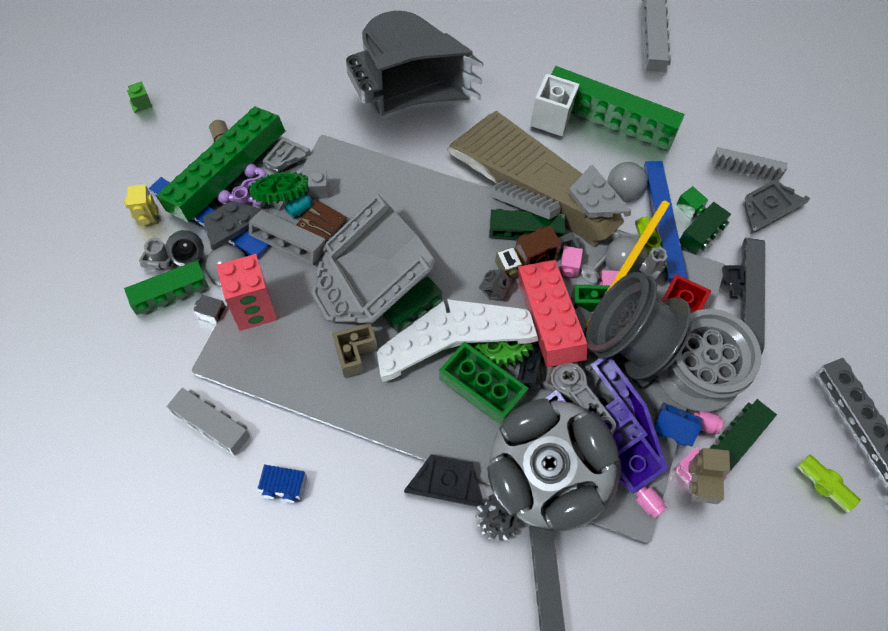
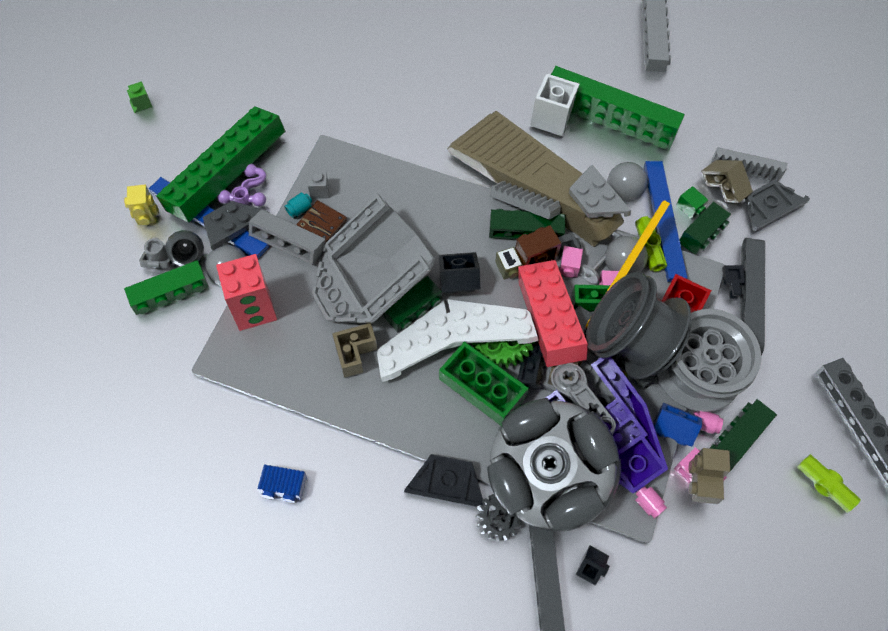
light grey brick [166,387,250,456] -> none
dark grey brick [194,294,226,324] -> none
dark tan brick [209,120,228,142] -> none
green gear [249,171,308,204] -> none
light grey wing [262,137,311,172] -> none
dark grey piece [346,11,483,116] -> none
dark grey brick [479,269,513,300] -> none
light grey piece [639,247,668,282] -> none
none -> black brick [439,252,481,293]
none -> black brick [576,545,610,586]
none -> dark tan brick [701,160,753,203]

